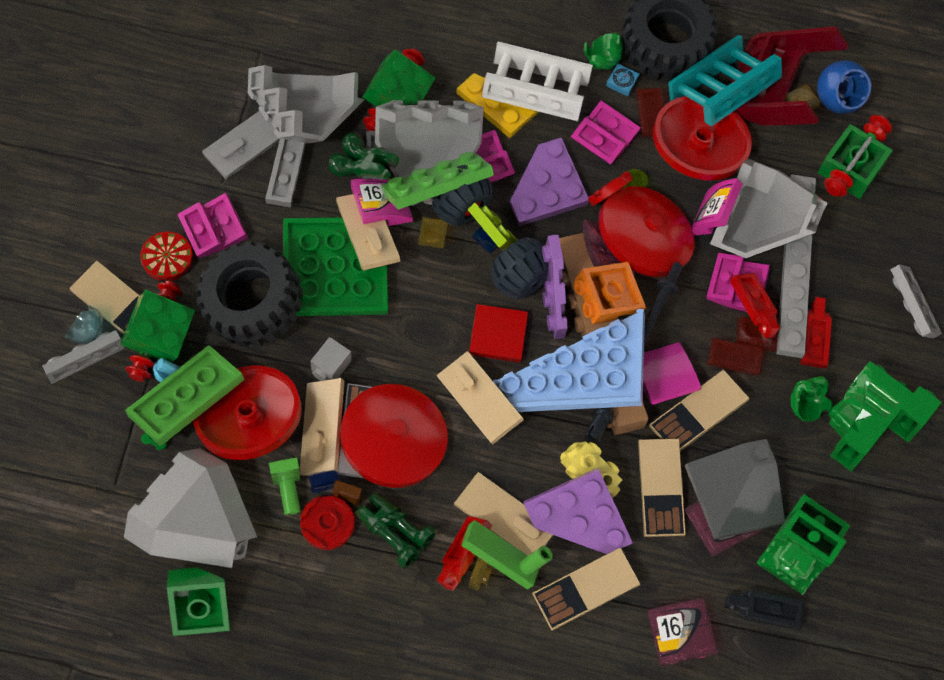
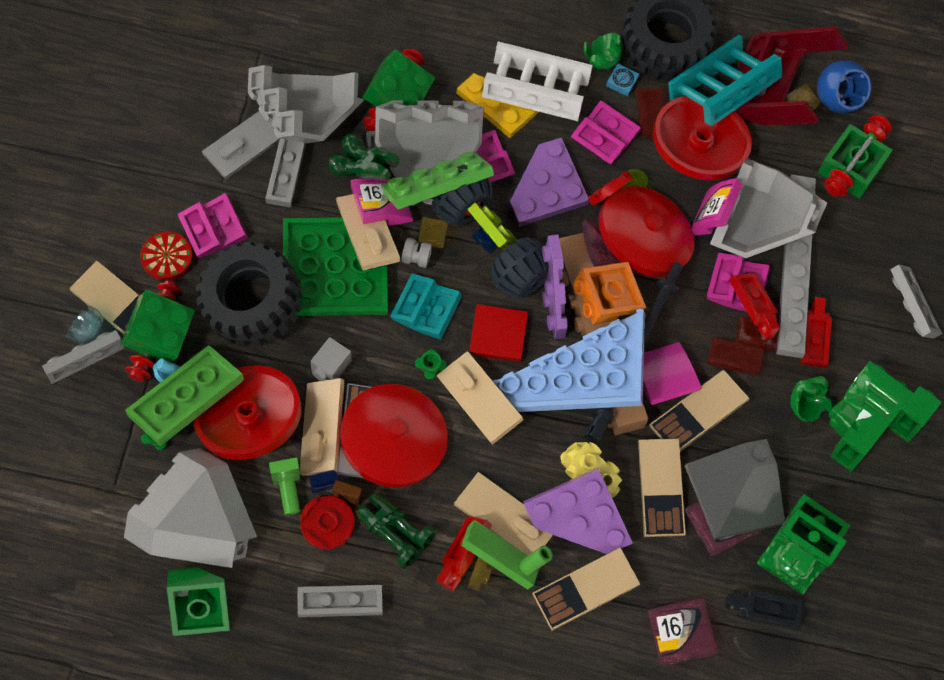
none -> light grey plate [298,585,382,617]
none -> teal slope [390,273,462,340]
none -> light grey wheel [401,238,433,268]
none -> green plate [415,349,446,379]

